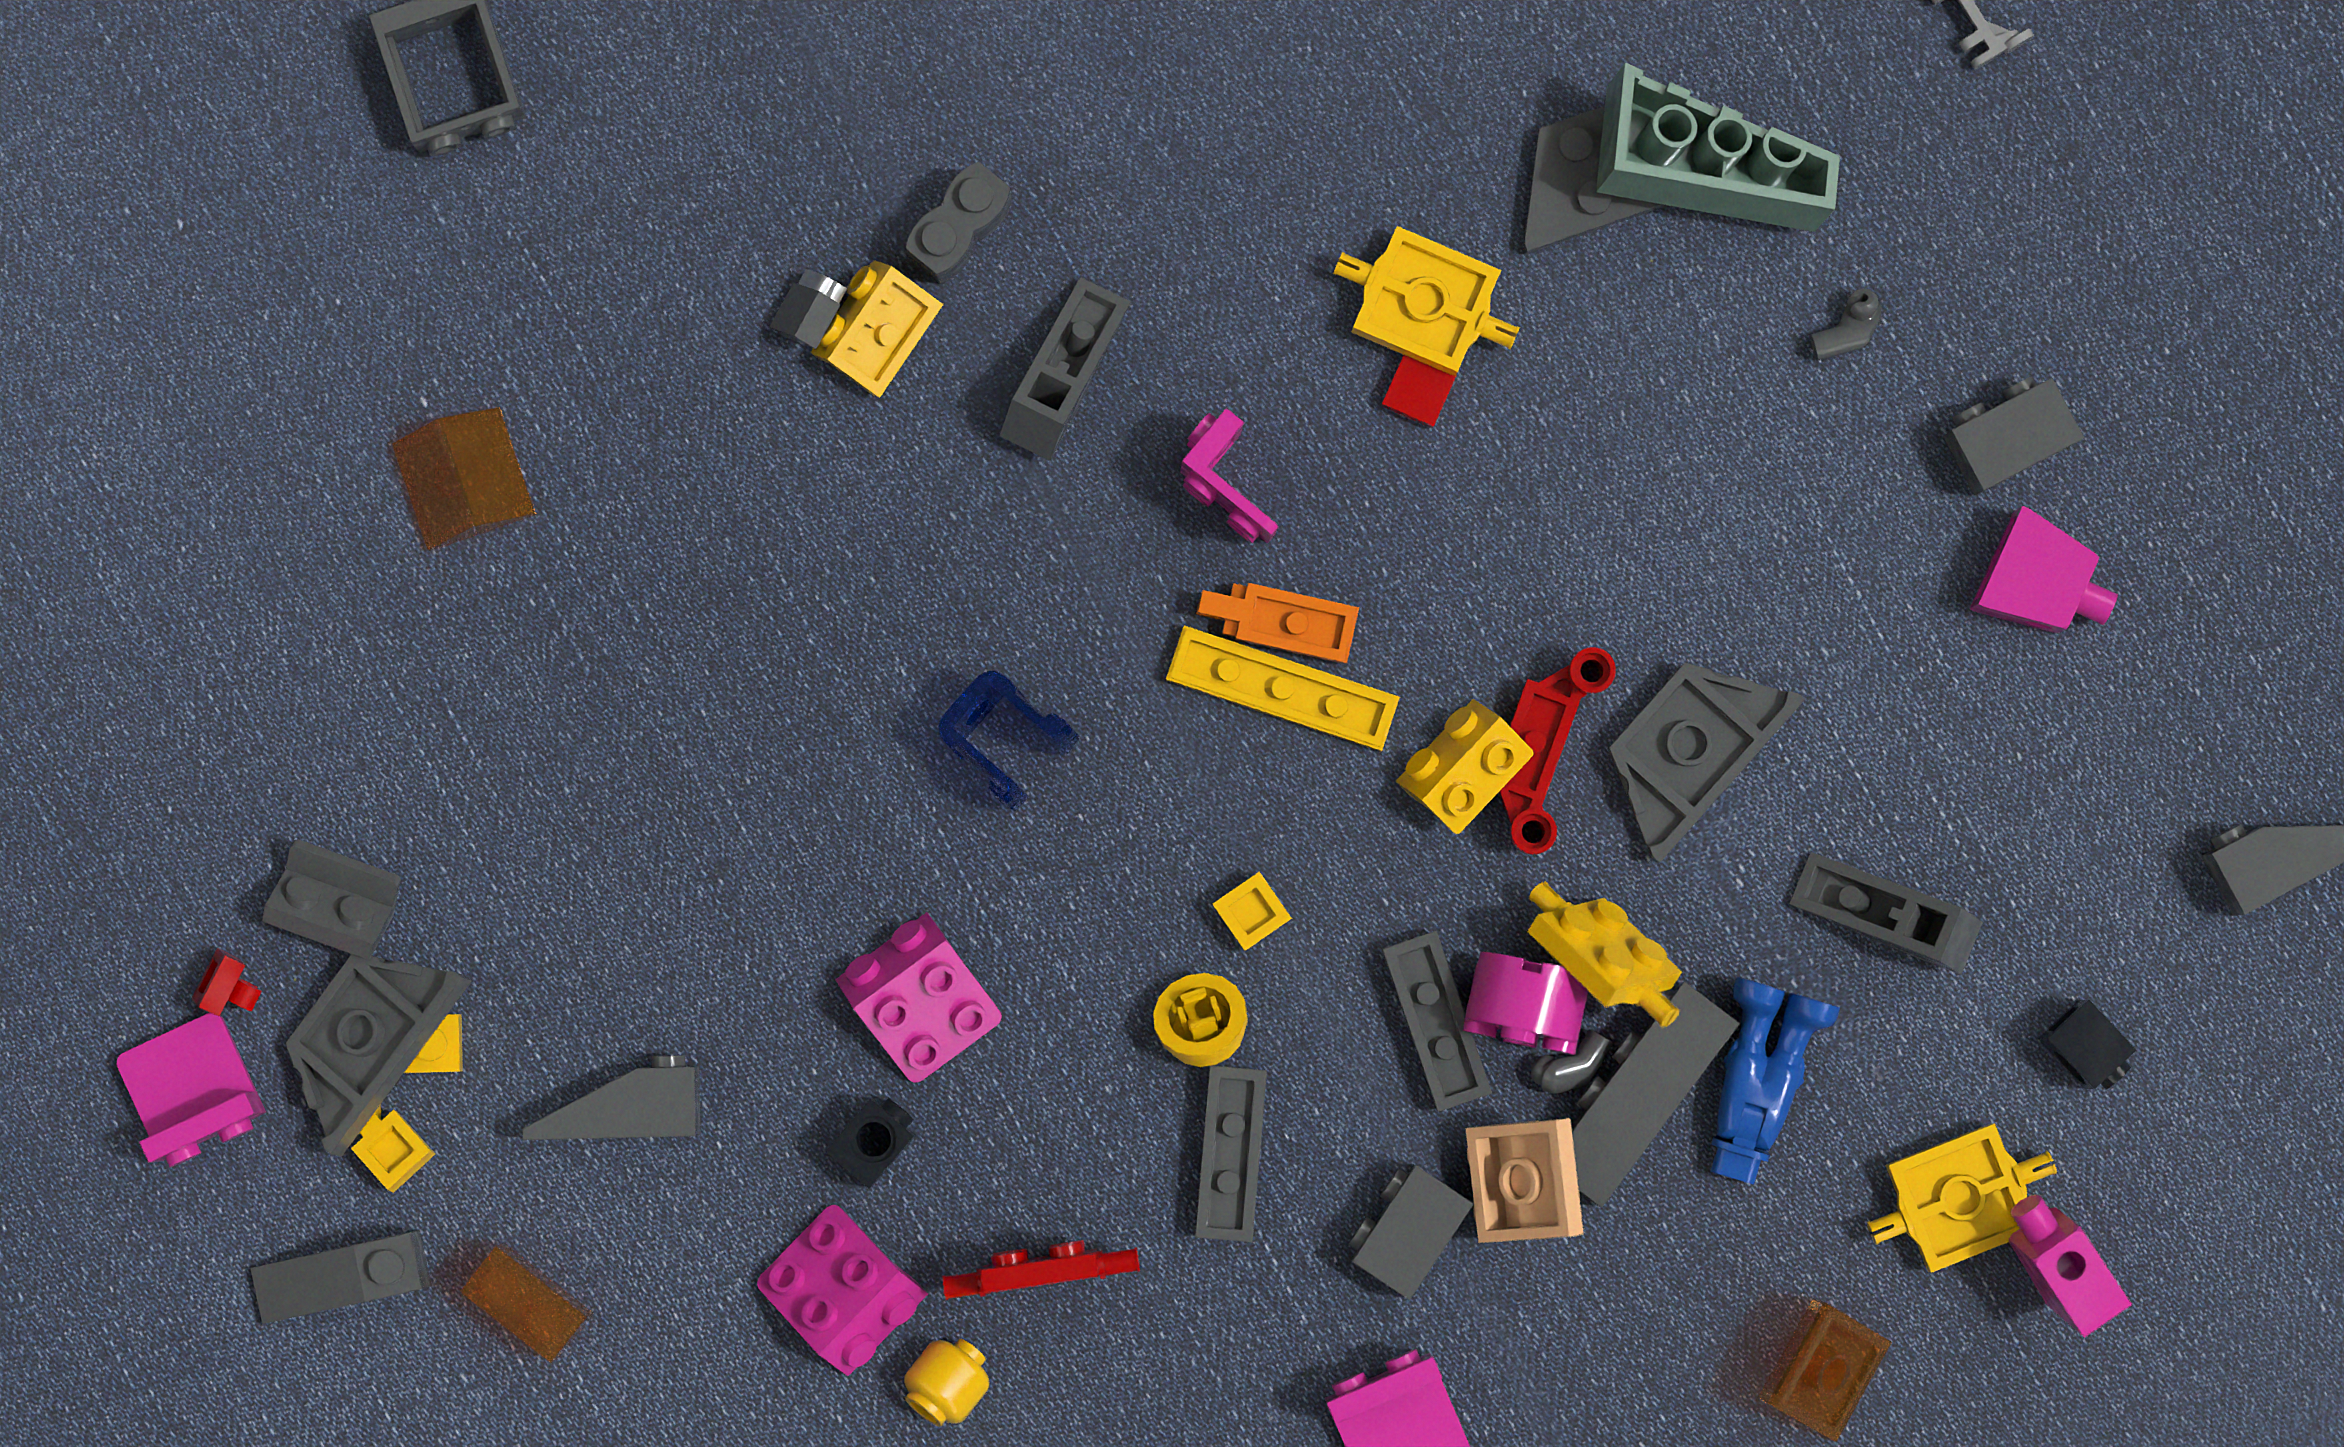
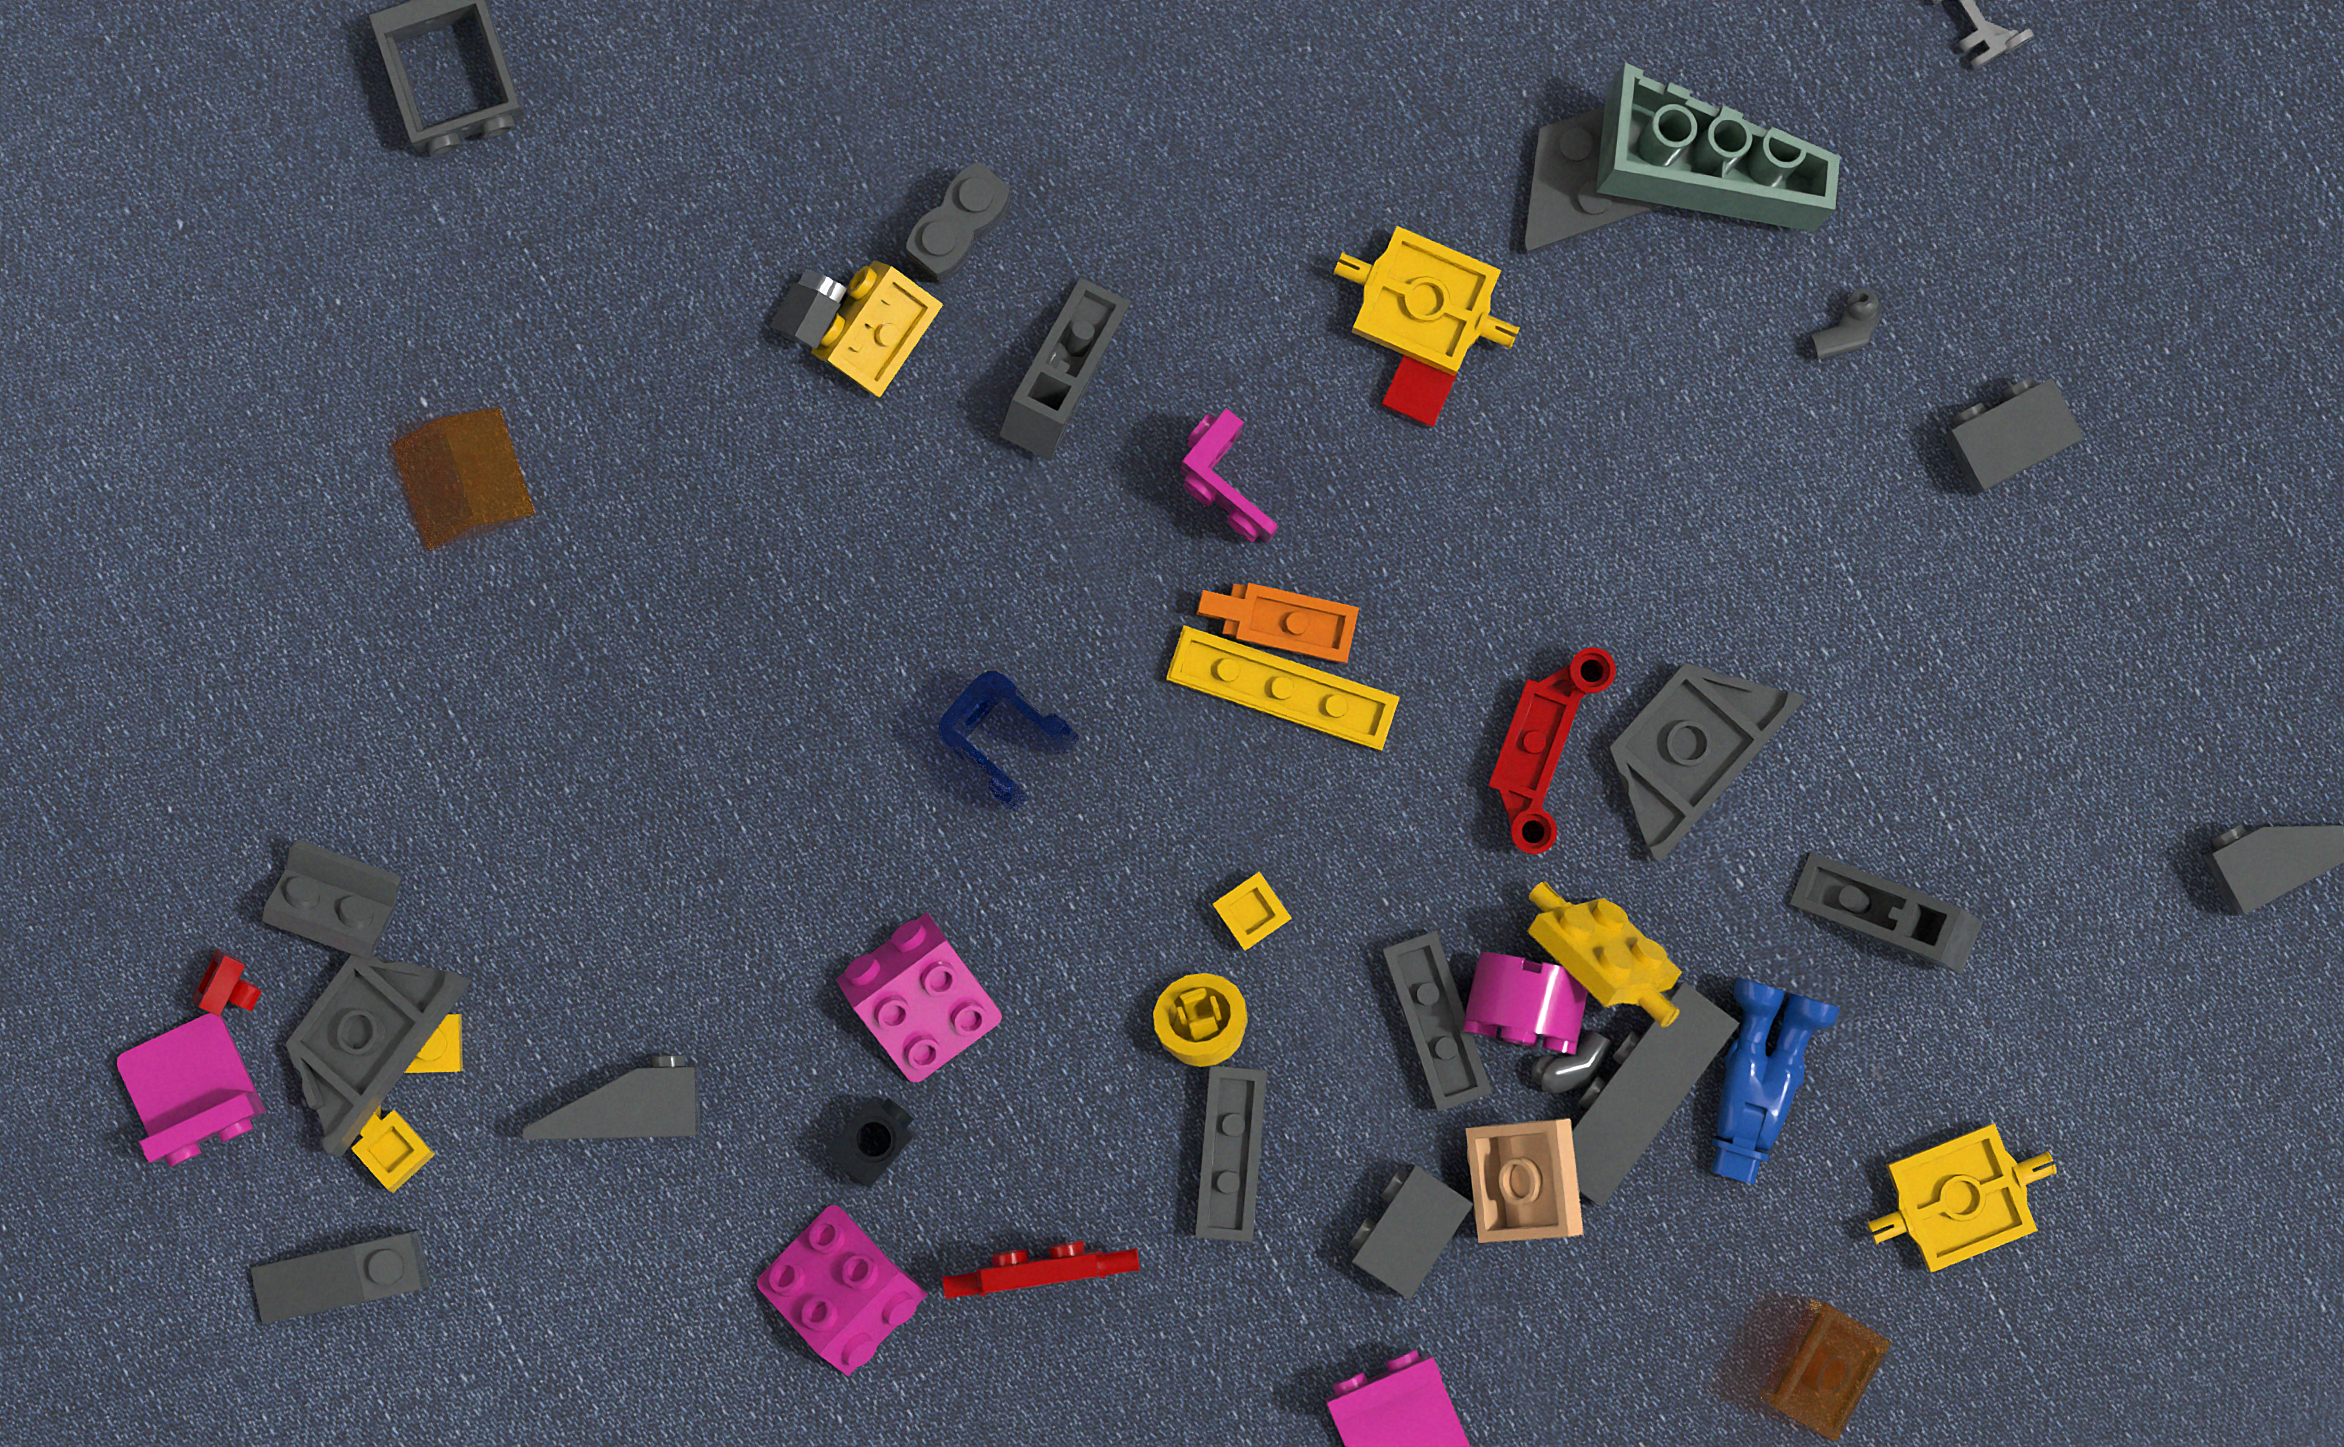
clear orange brick [460,1243,594,1363] -> none
yellow head [904,1339,989,1427] -> none
yellow bracket [1396,699,1533,834] -> none
dark pink torso [1969,506,2118,633] -> none
dark pink torso [2008,1195,2132,1337] -> none
black brick [2038,999,2136,1090] -> none

